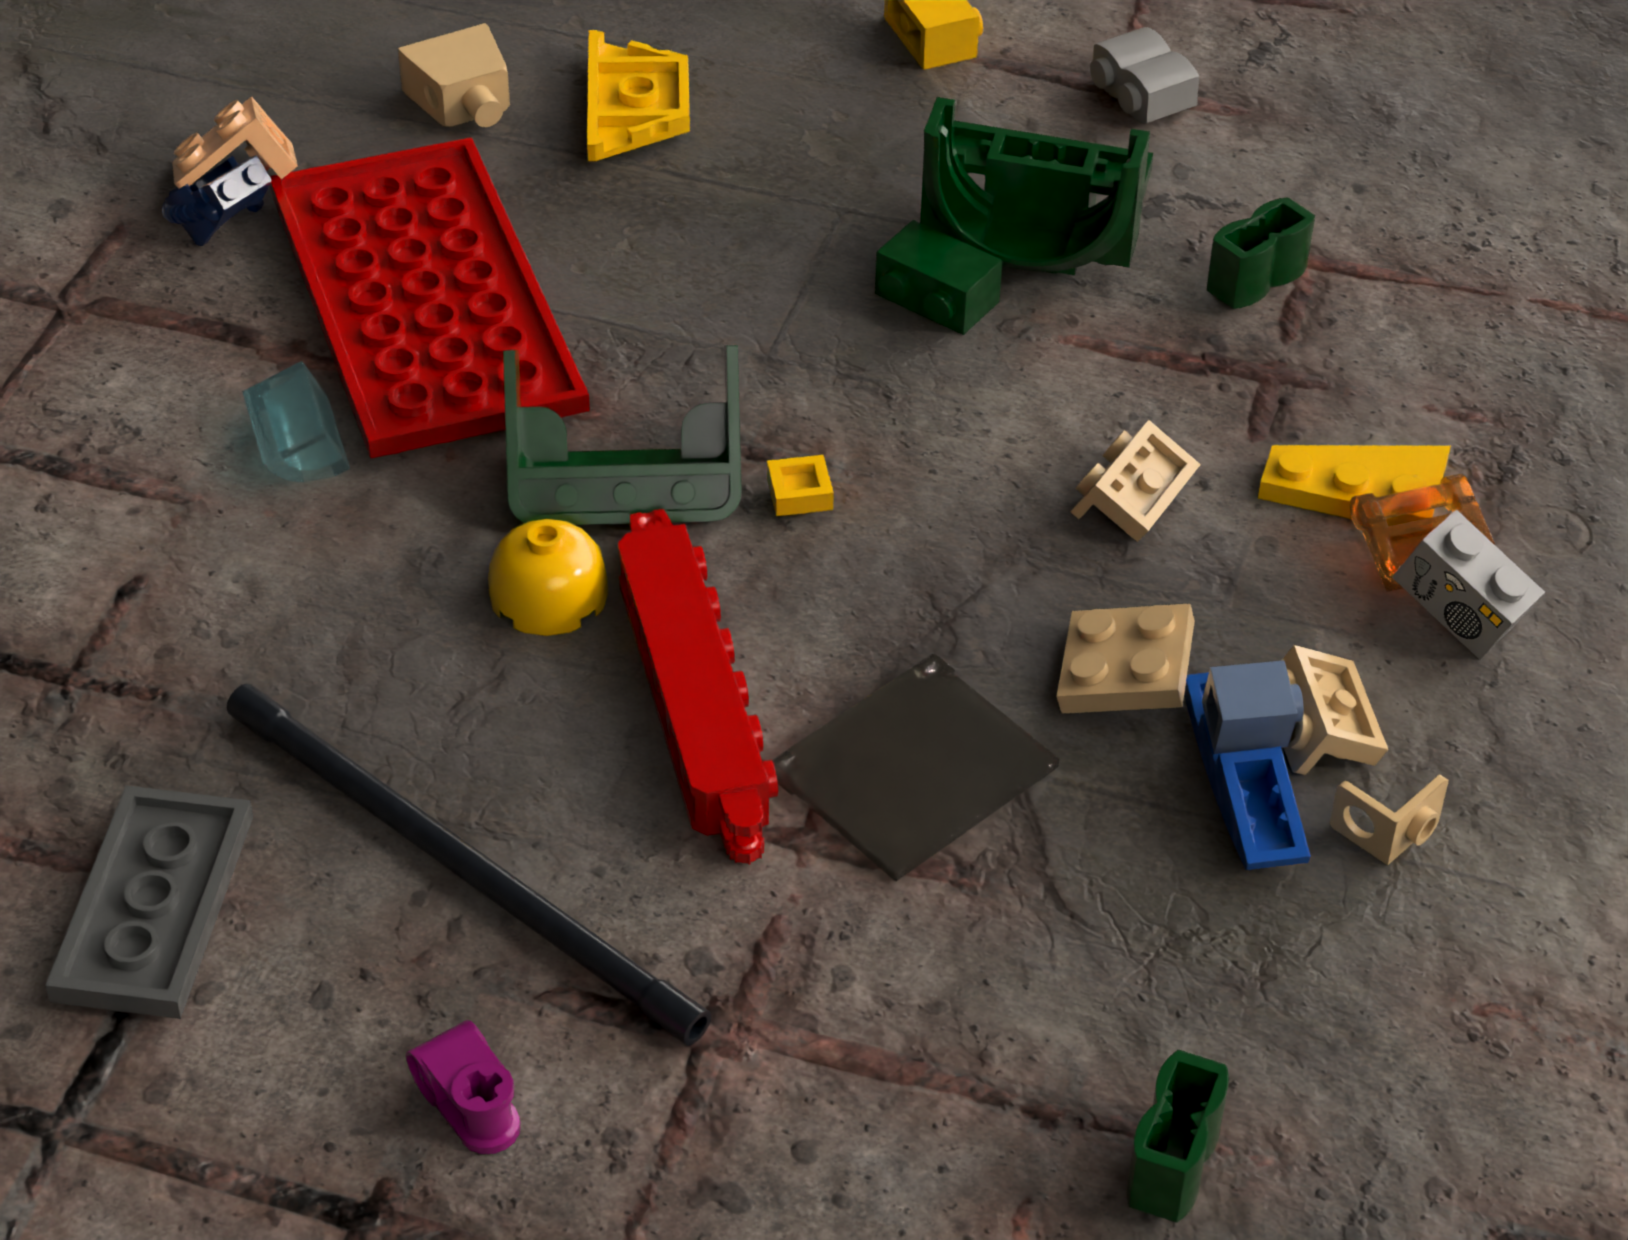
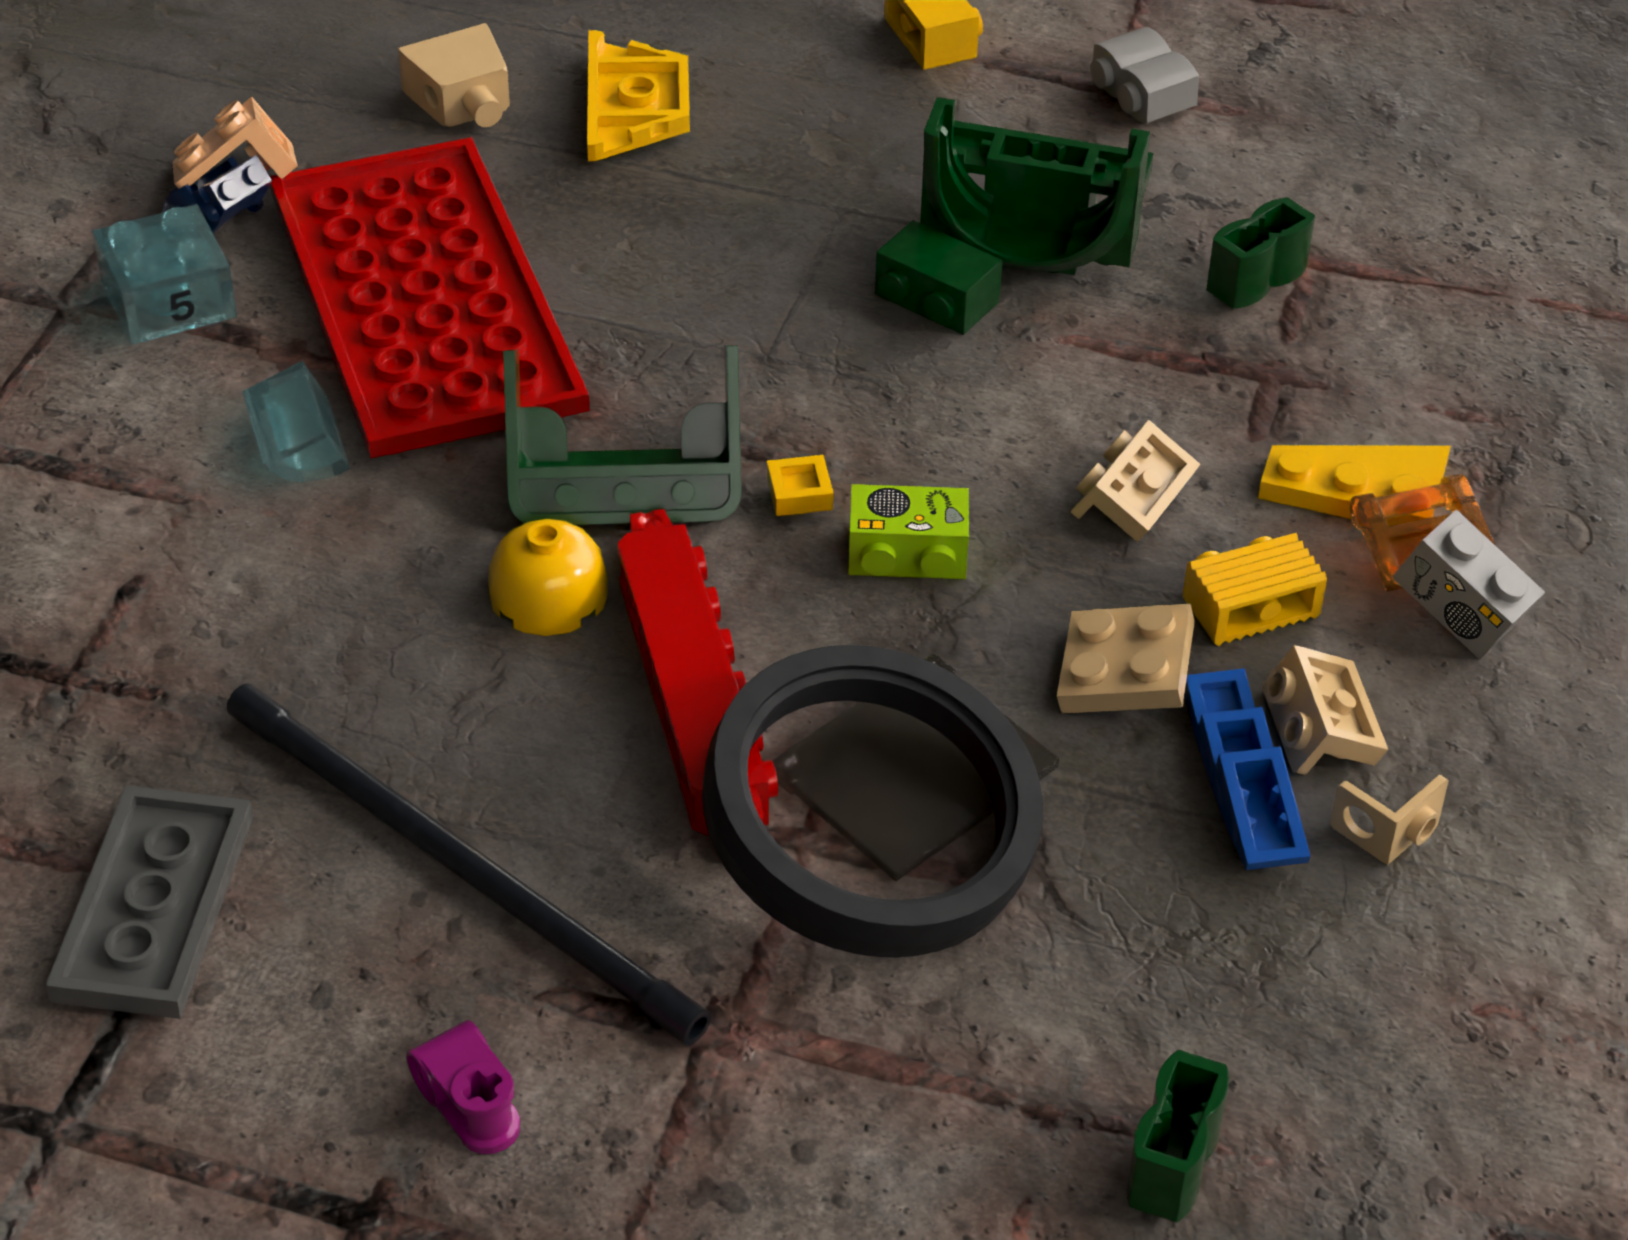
sand blue brick [1202,660,1304,754] -> none
none -> clear light blue brick [92,204,237,345]
none -> black tyre [702,645,1043,958]
none -> lime brick [848,484,969,579]
none -> yellow brick [1182,533,1327,646]

